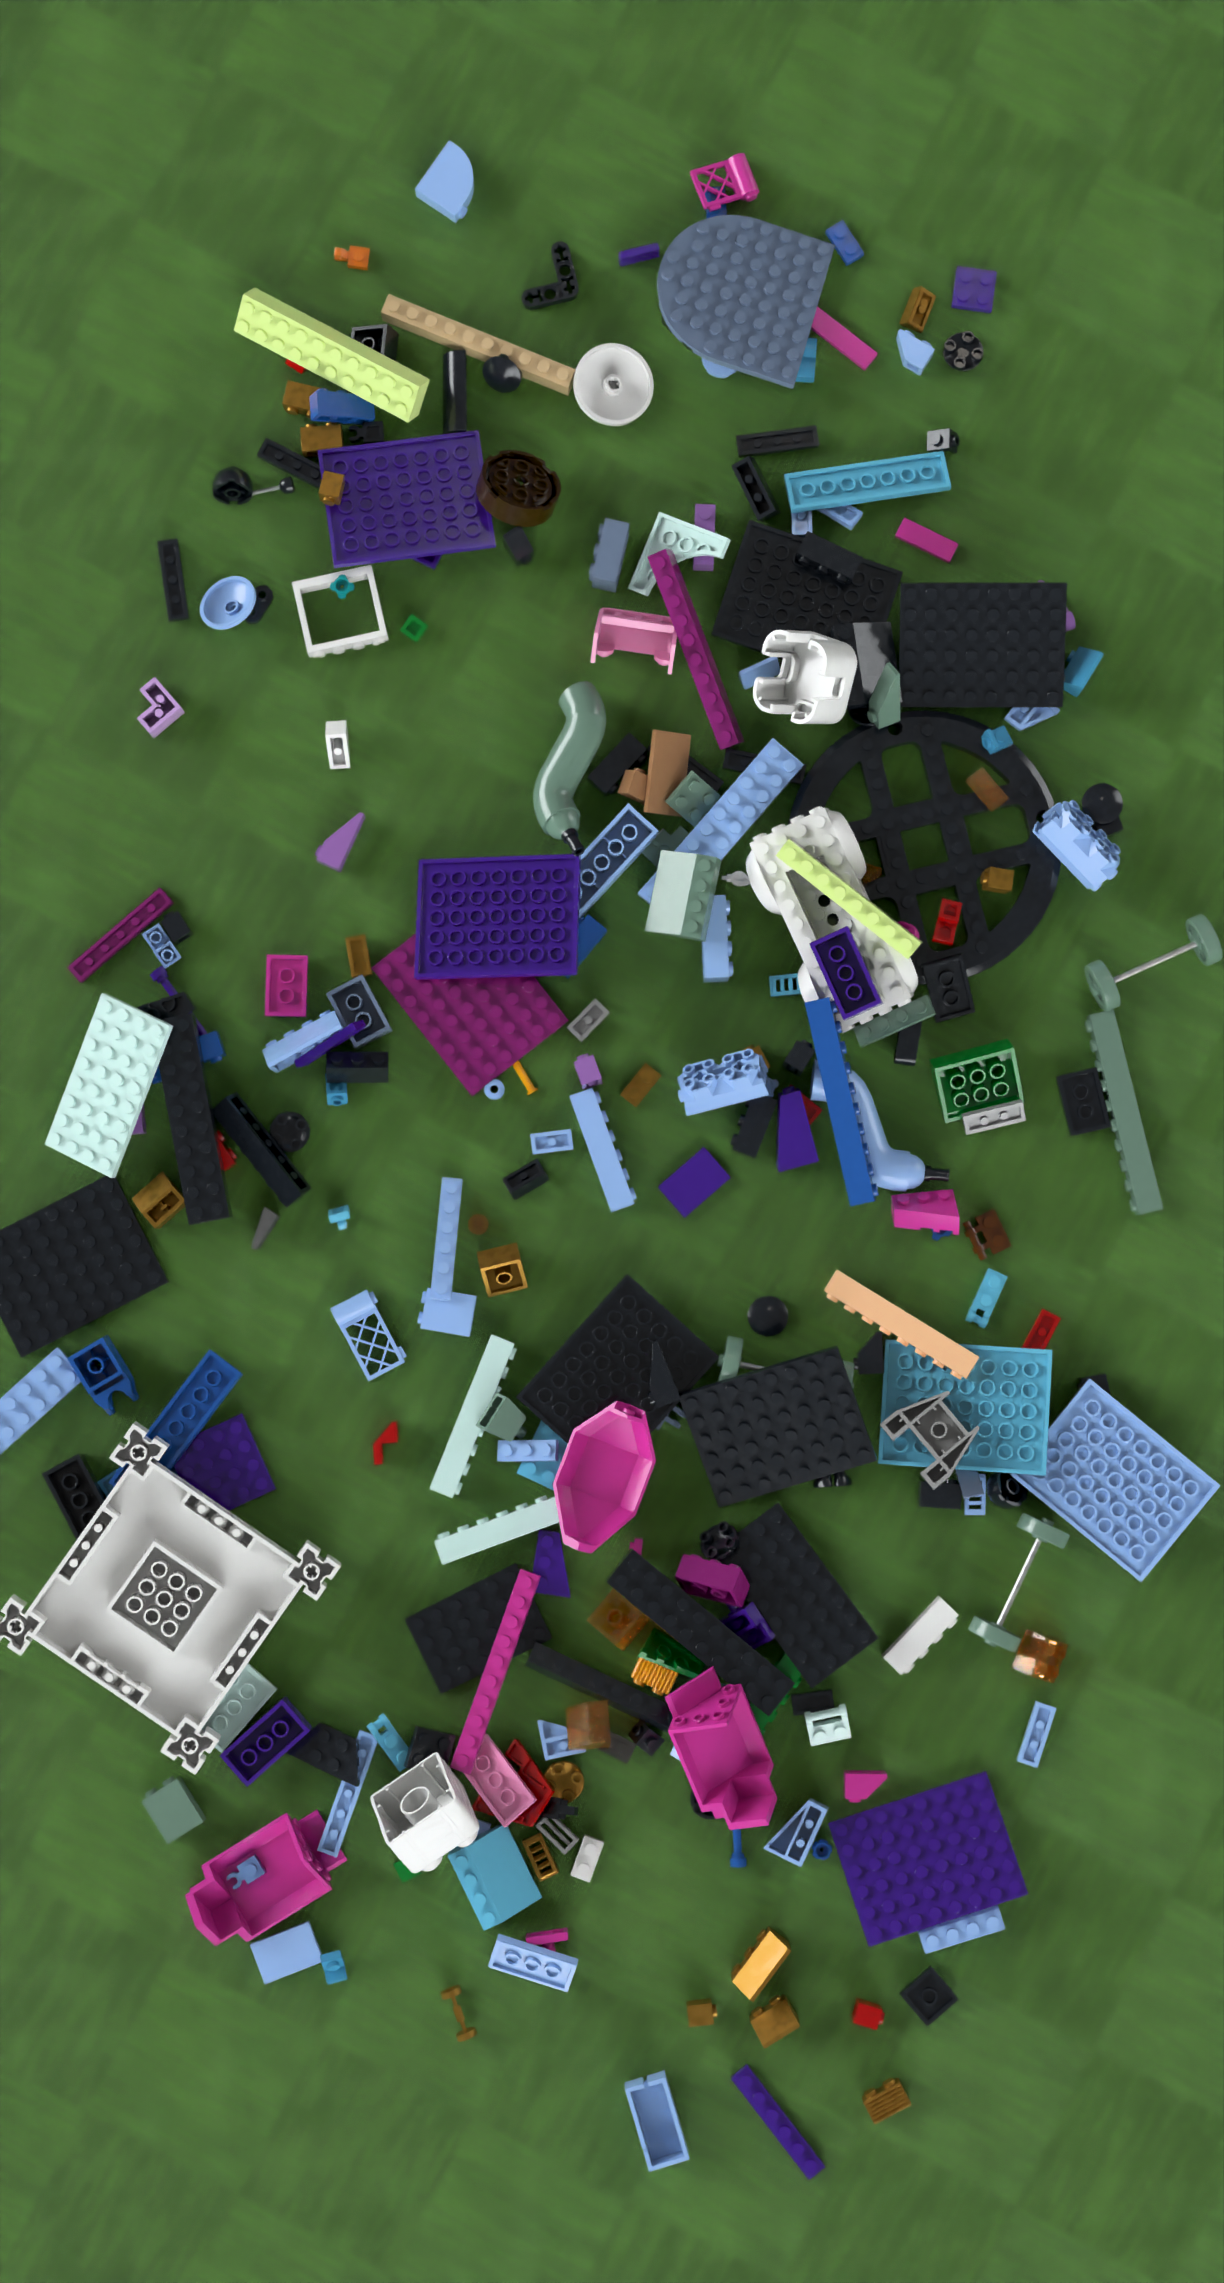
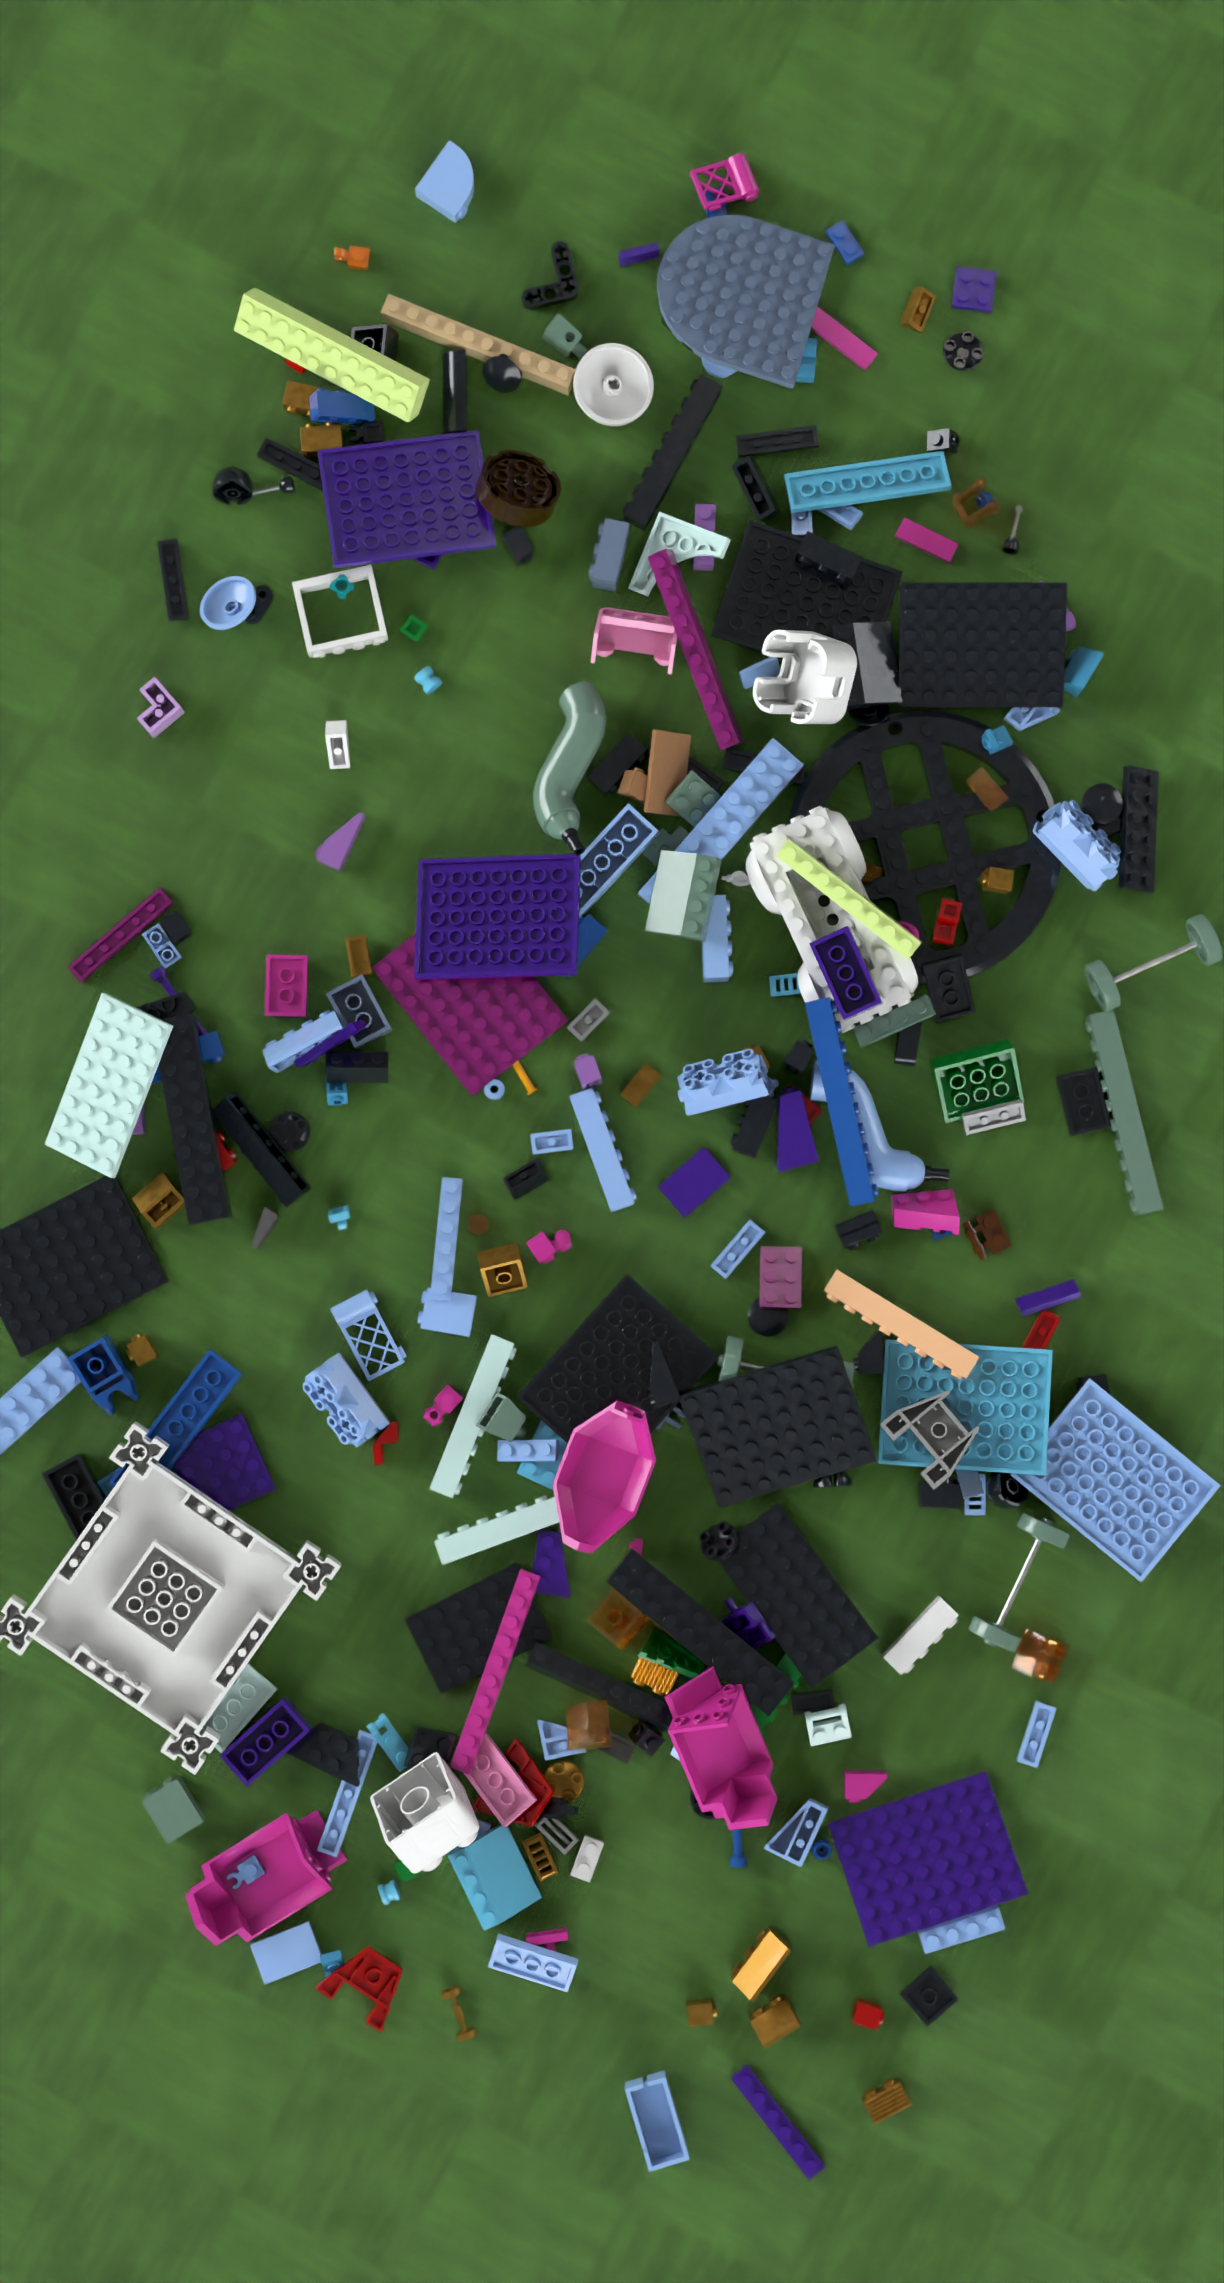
pearl gold brick [319,470,345,506] -> none
magenta brick [675,1554,750,1608] -> none
sand green slope [867,662,900,729] -> none
light blue slope [896,329,935,376] -> none
medium azure plate [965,1268,1008,1329] -> none
none -> pearl gold brick [126,1333,160,1367]
none -> light blue brick [303,1353,390,1448]
none -> red wing [315,1945,403,2032]
none -> medium azure wheel [378,1879,401,1905]
none -> medium azure wheel [414,666,442,695]
none -> dark pink brick [423,1384,464,1427]
none -> dark pink brick [526,1230,572,1264]
none -> sand green torso [542,313,588,359]
none -> black brick [622,374,722,531]
none -> light blue tile [710,1219,766,1279]
none -> magenta plate [760,1246,802,1310]
none -> black brick [834,1210,882,1251]
none -> clear orange piece [952,477,1000,528]
none -> blue plate [976,491,993,511]
none -> hinge [1002,505,1023,554]
none -> dark purple tile [1015,1279,1081,1316]
none -> black plate [1118,765,1159,893]

